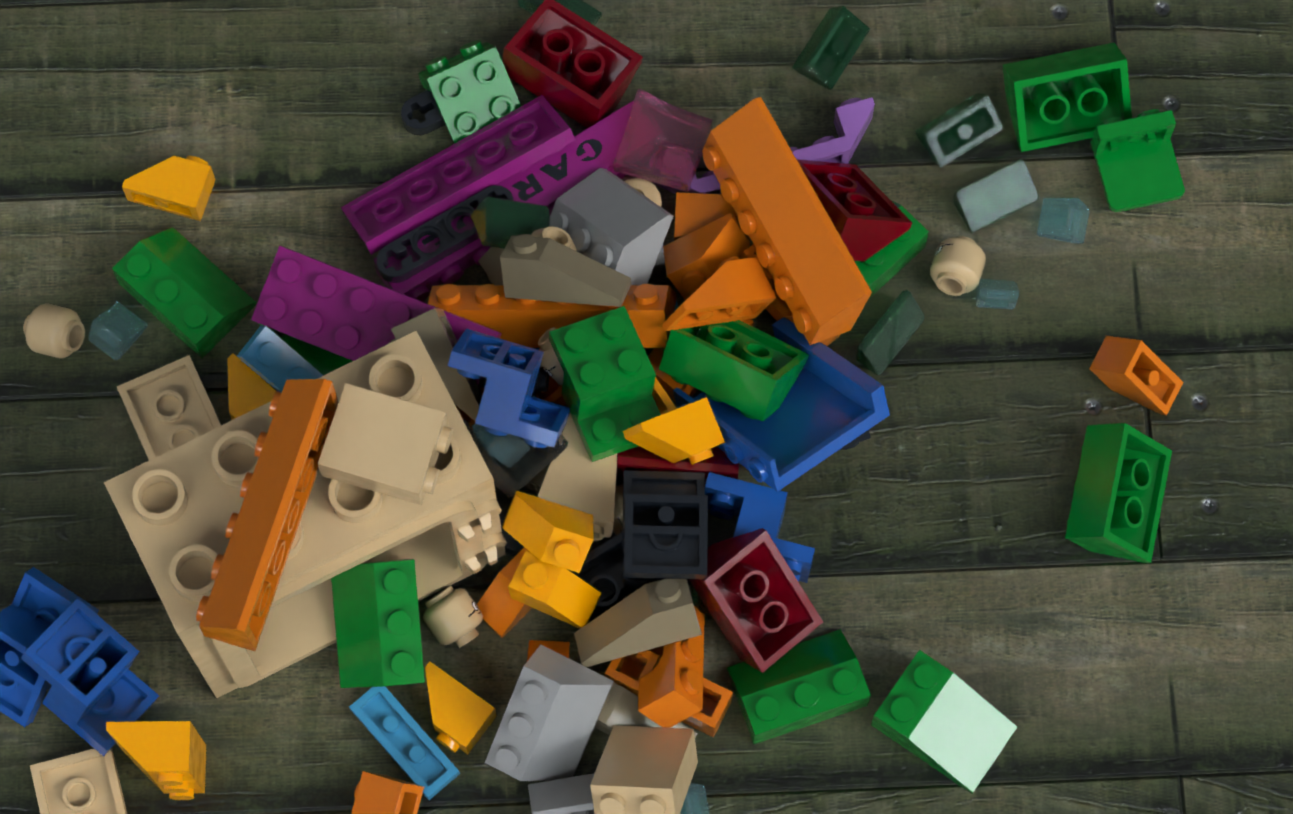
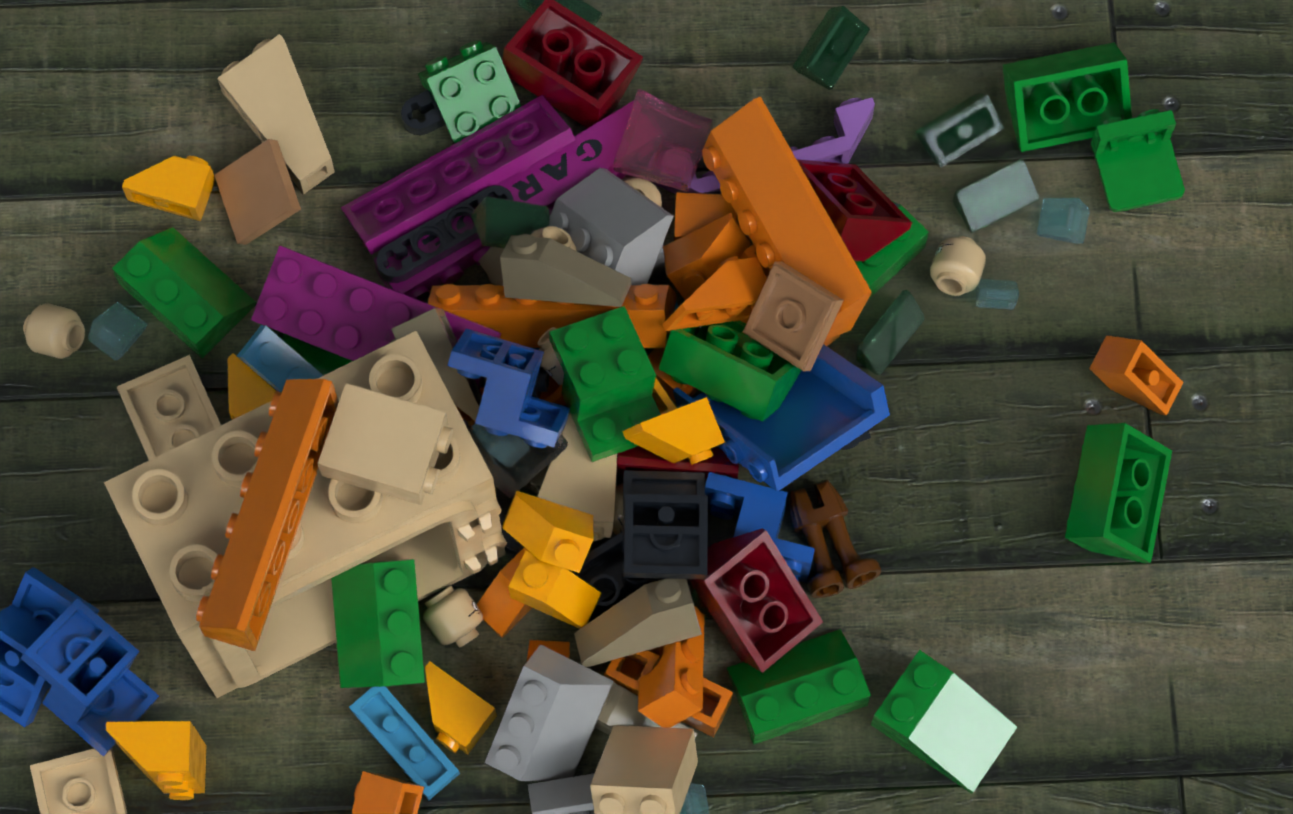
none -> medium nougat tile [214,139,301,245]
none -> tan slope [217,34,335,194]
none -> medium nougat tile [743,261,844,371]
none -> reddish brown piece [789,479,882,598]

